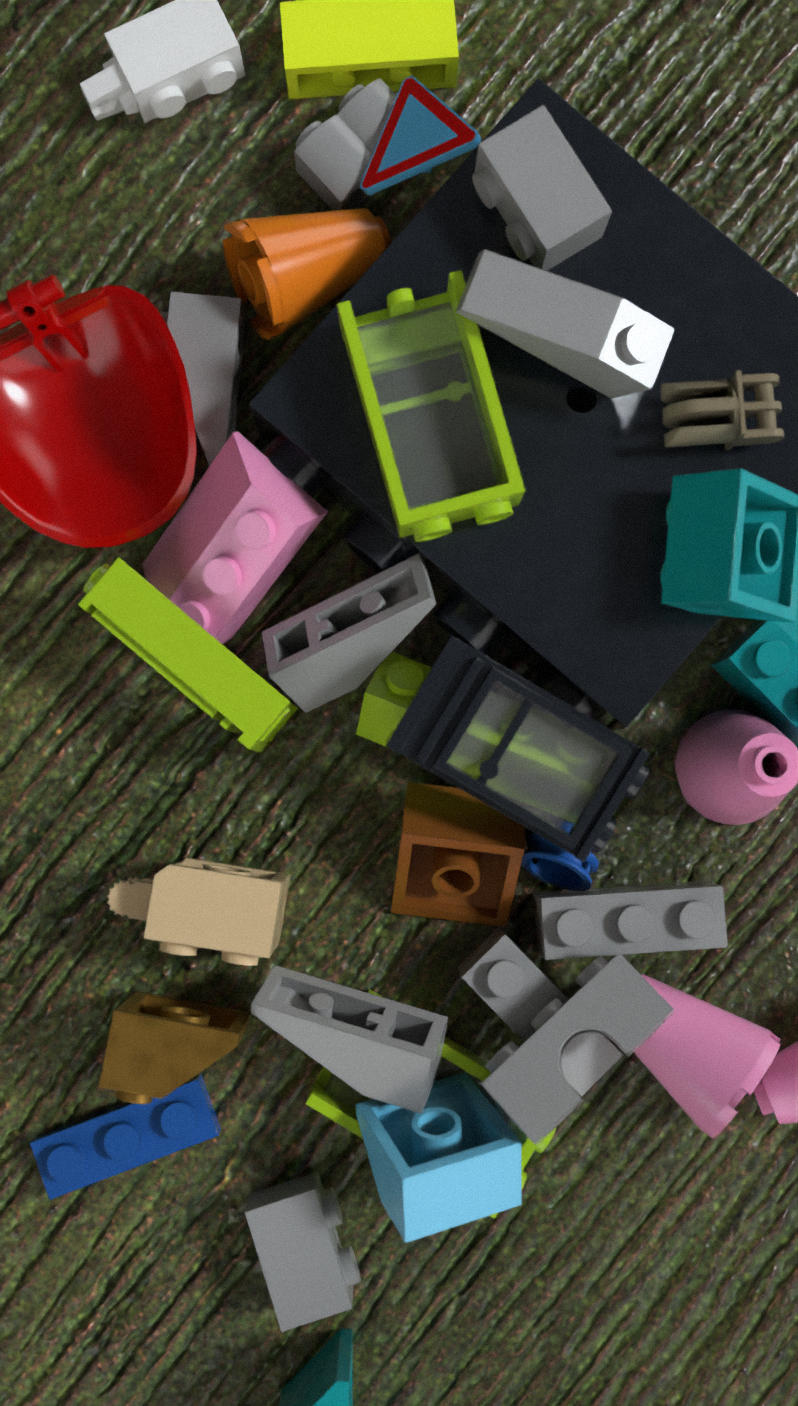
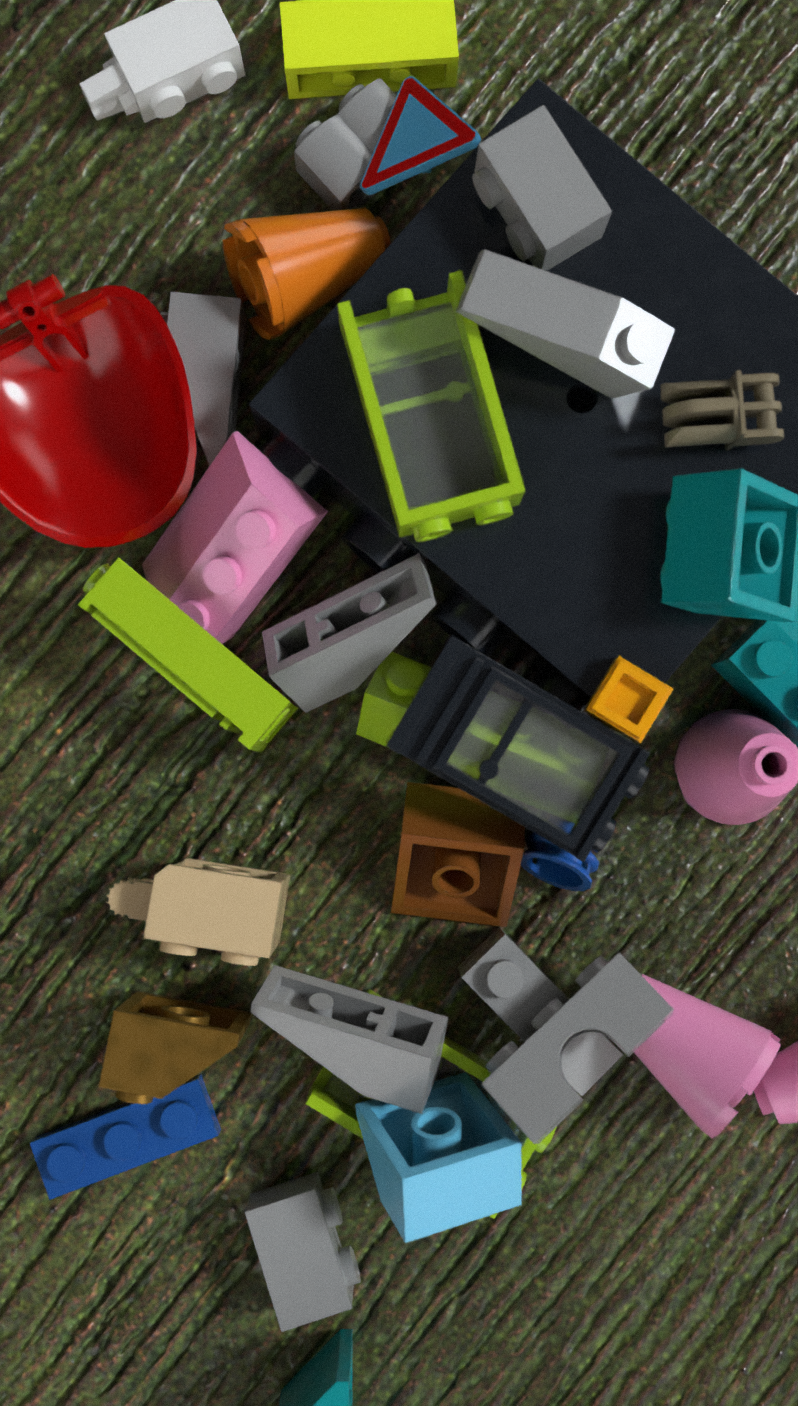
light grey brick [533,881,728,960] -> none
none -> light orange tile [583,656,673,744]

